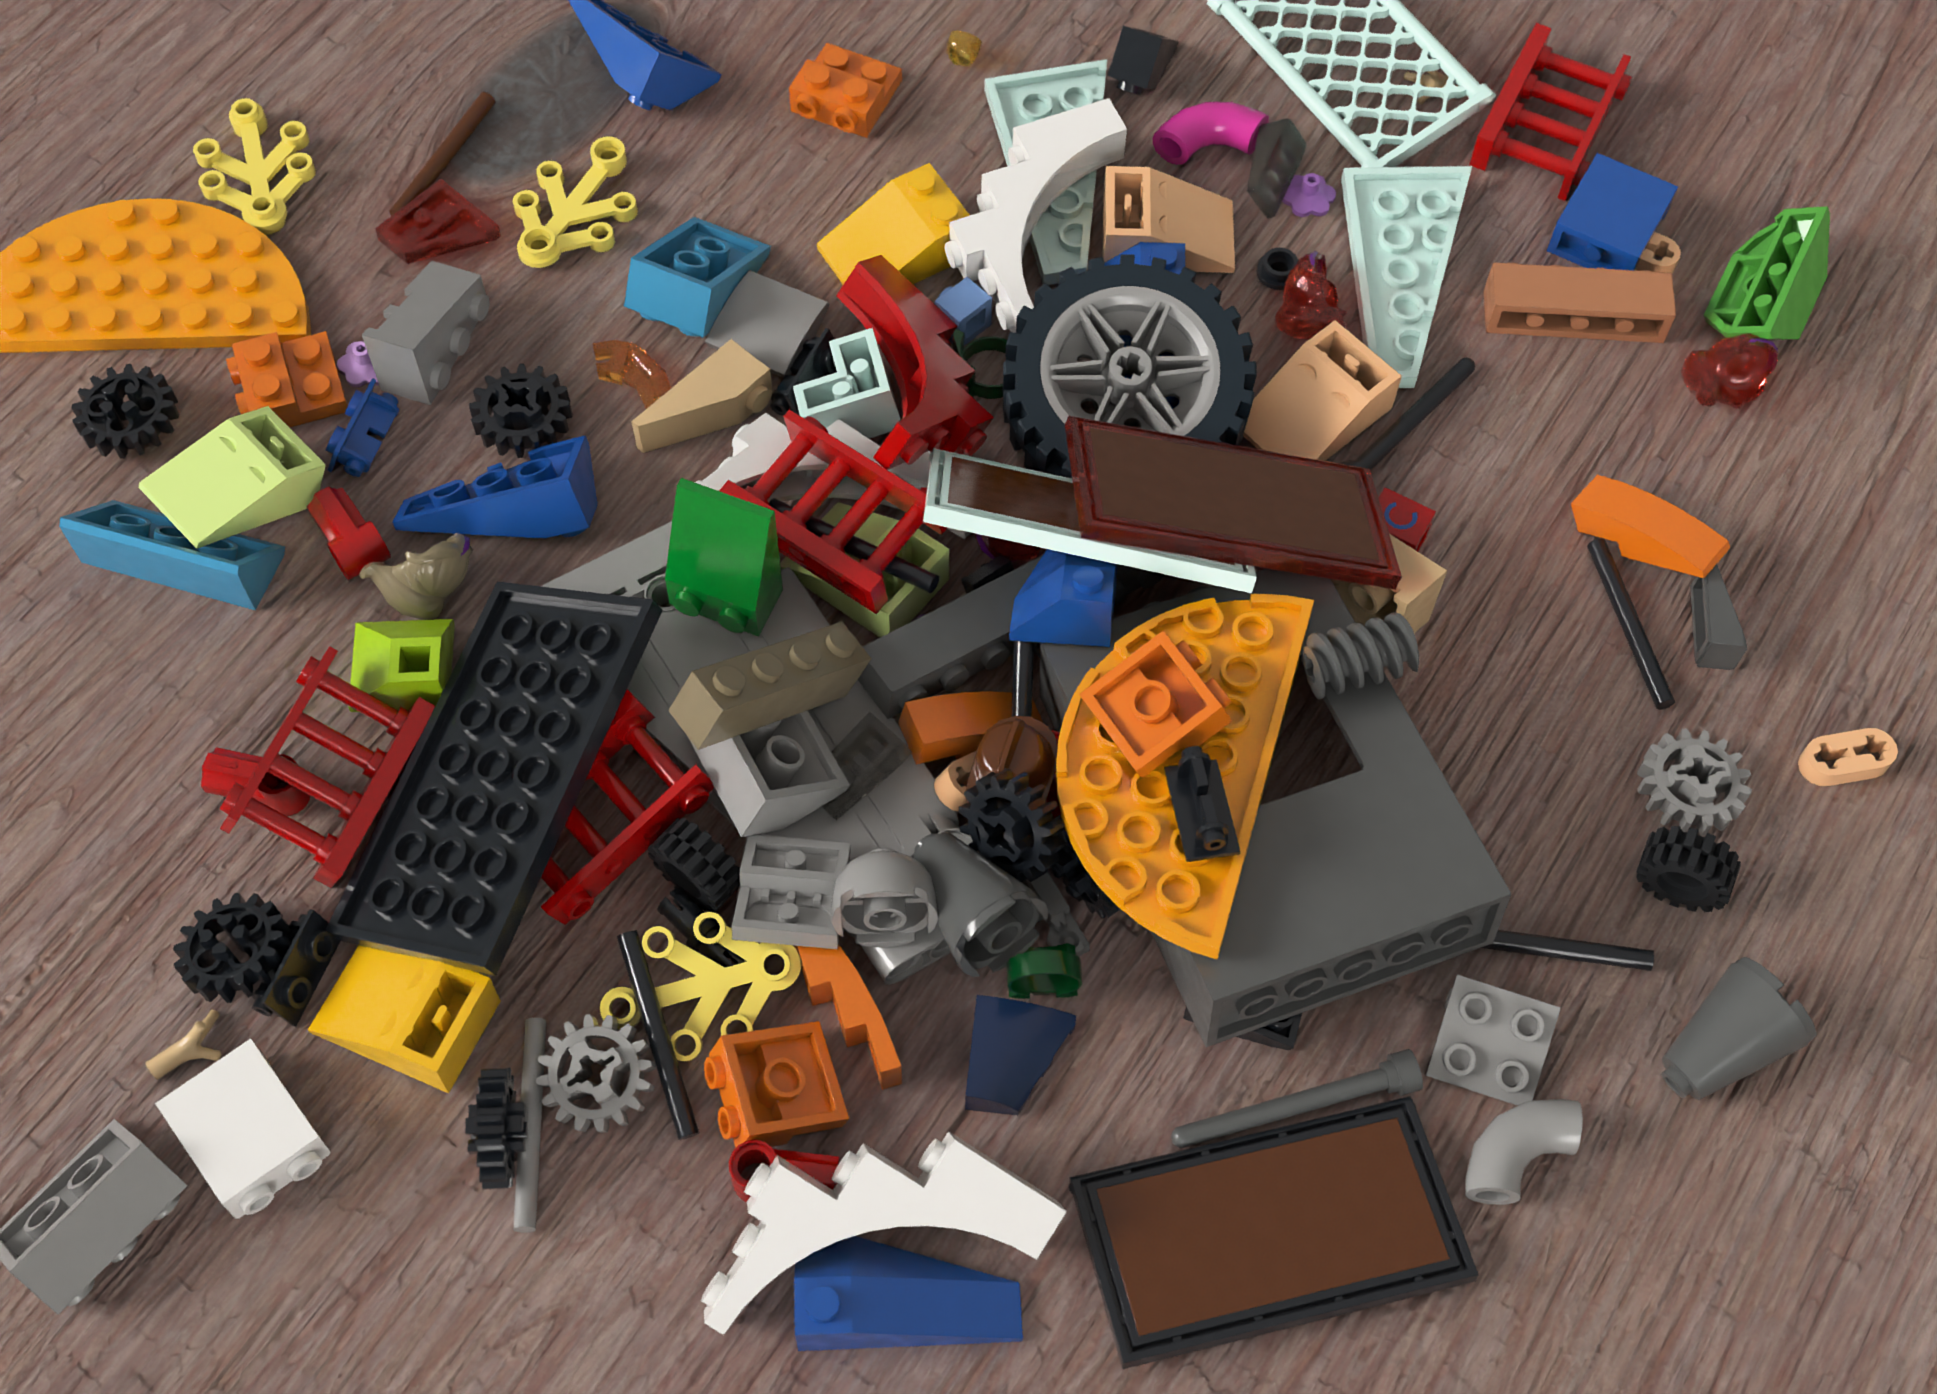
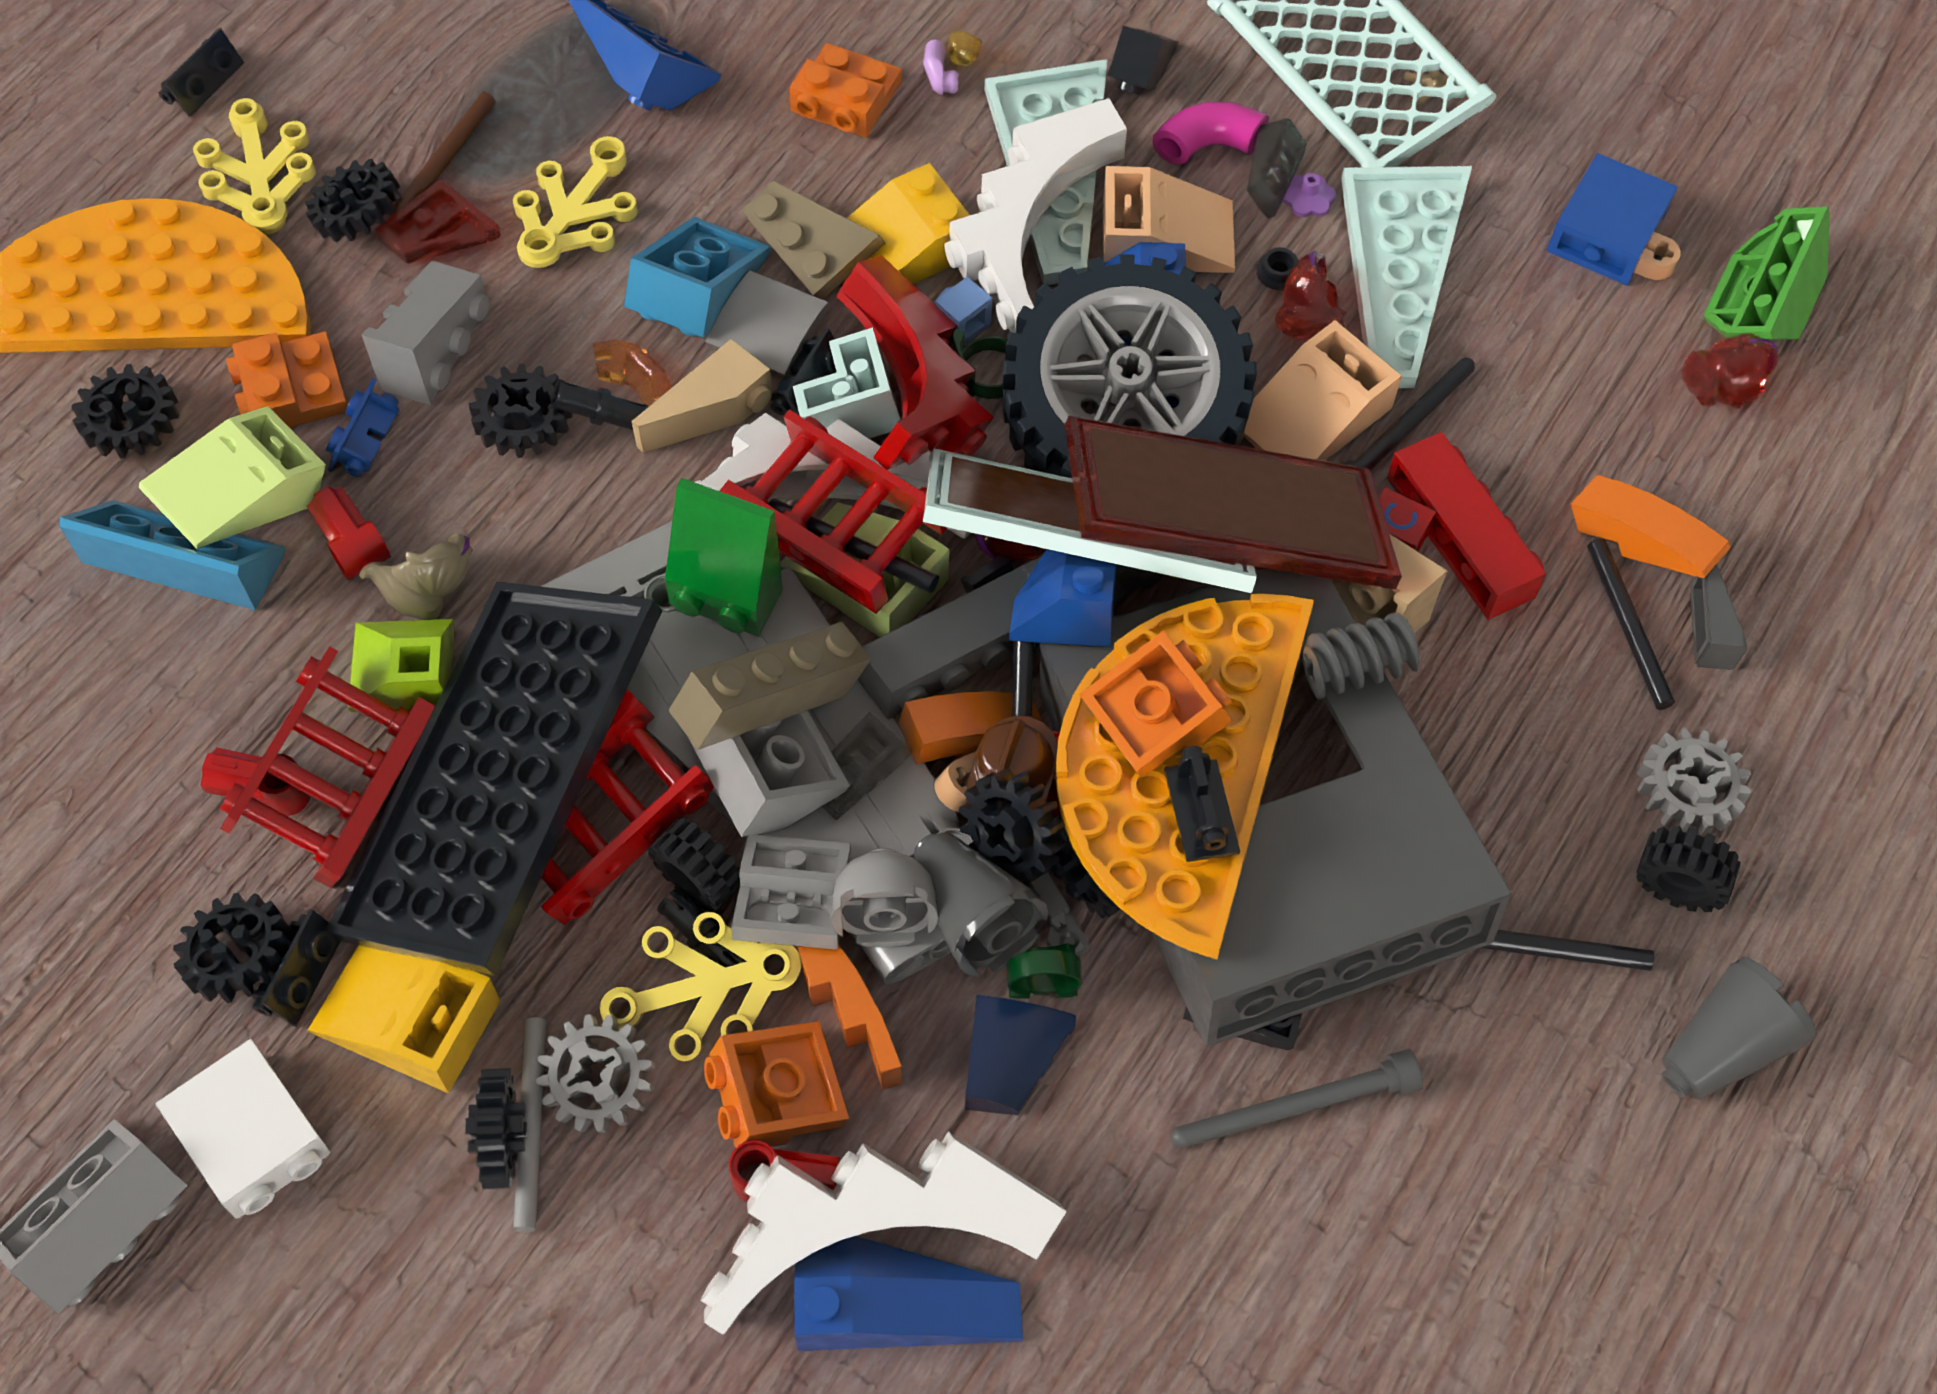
tan bar [146,1010,221,1080] -> none
lavender plant [337,341,379,387] -> none
blue wedge [392,435,598,539] -> none
black bar [617,930,699,1140] -> none
reddish brown door [1068,1096,1479,1370] -> none
light grey hinge [1426,974,1561,1106] -> none
light grey cylinder [1465,1099,1582,1205] -> none
red fence [1469,23,1633,201] -> none
nougat brick [1483,262,1676,343] -> none
light nougat beam [1798,728,1898,786] -> none
none -> black hinge [159,28,245,117]
none -> black gear [305,159,401,242]
none -> black pin [551,379,648,430]
none -> dark tan wing [741,181,886,300]
none -> lavender arm [923,40,958,95]
none -> red brick [1387,432,1546,620]

